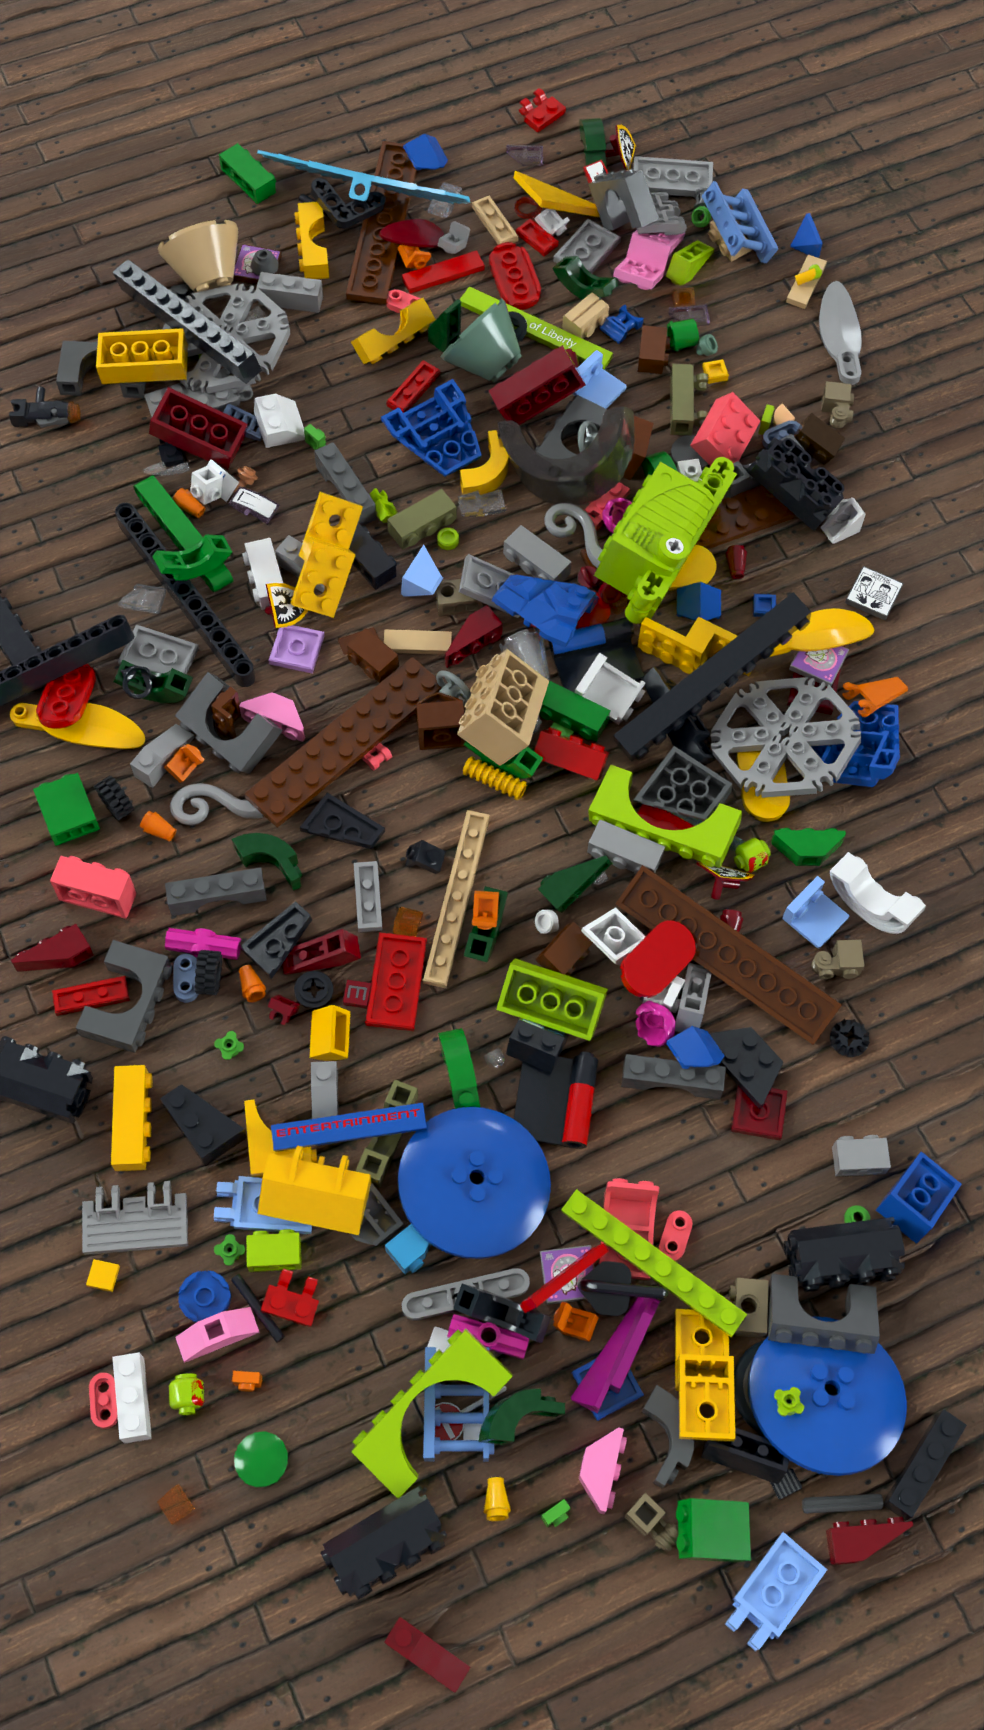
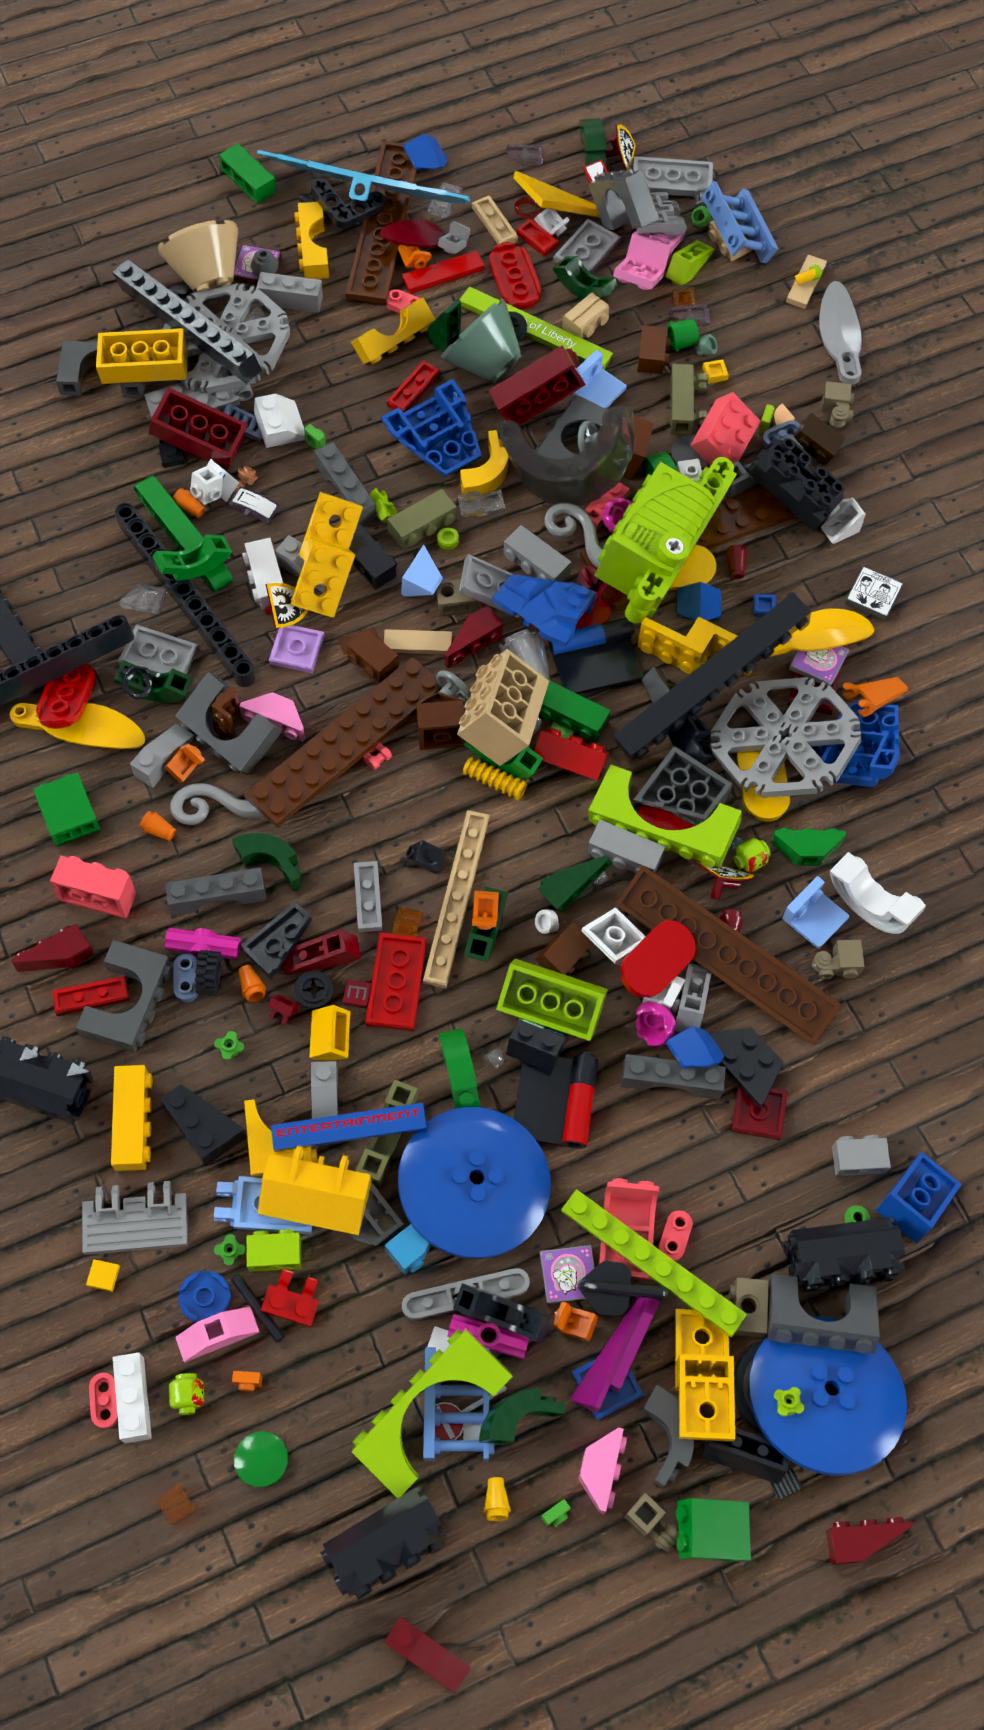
black piece [9,387,80,427] -> none
black tyre [94,775,134,821] -> none
clear slope [142,461,190,476] -> none
black wing [300,792,385,849] -> none
red plate [519,88,566,133] -> none
red tile [520,1243,609,1313] -> none
white panel [574,653,646,725] -> none
blue piece [600,305,644,343] -> none
light blue tile [725,1532,827,1651] -> none
blue slope [790,213,823,258] -> none
dark grey axle [802,1494,883,1514] -> none
black gear [830,1019,870,1057] -> none
black brick [883,1409,967,1521] -> none

